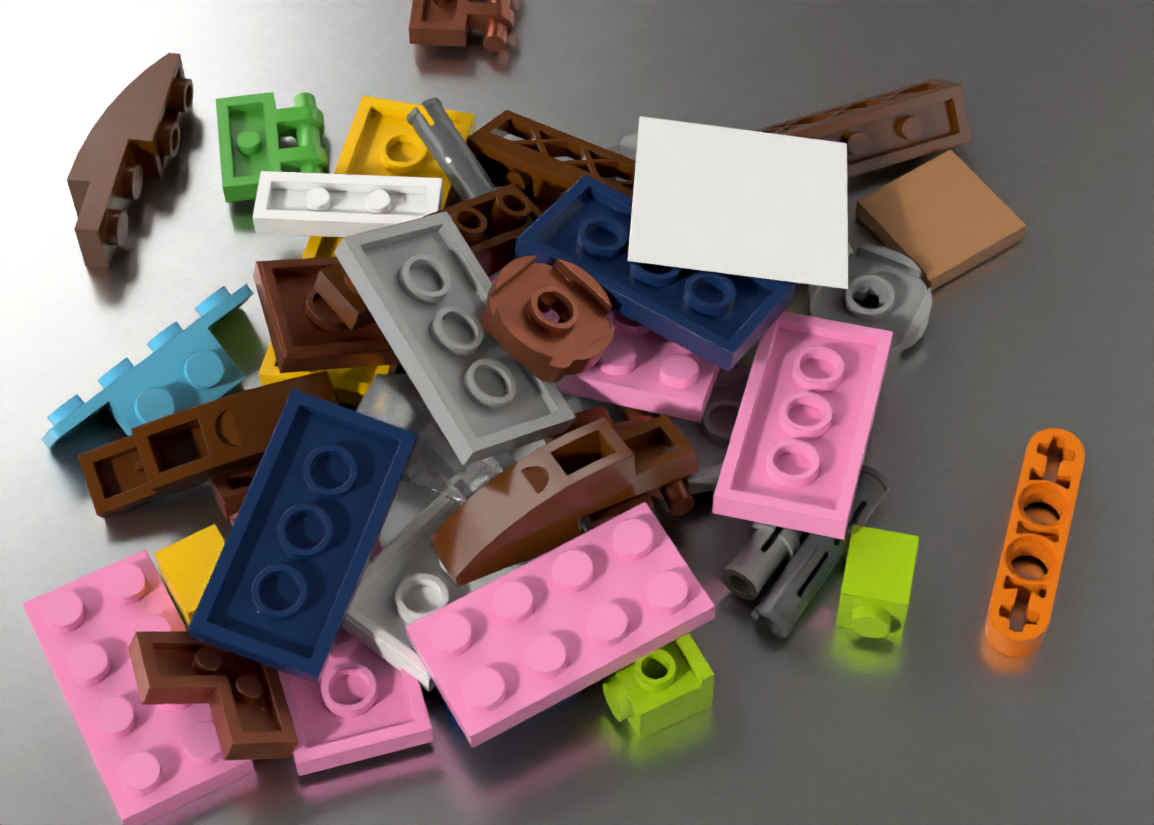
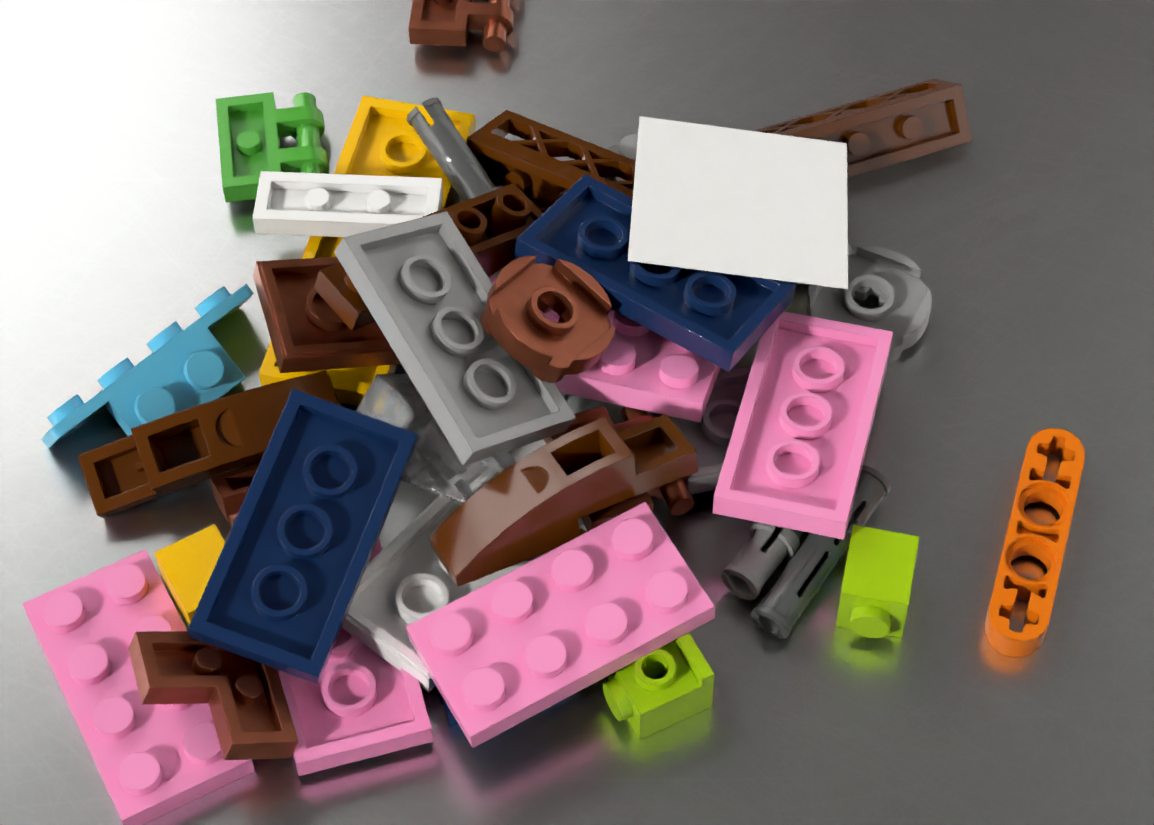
reddish brown slope [67,53,194,269] -> none
medium nougat tile [855,149,1027,291] -> none

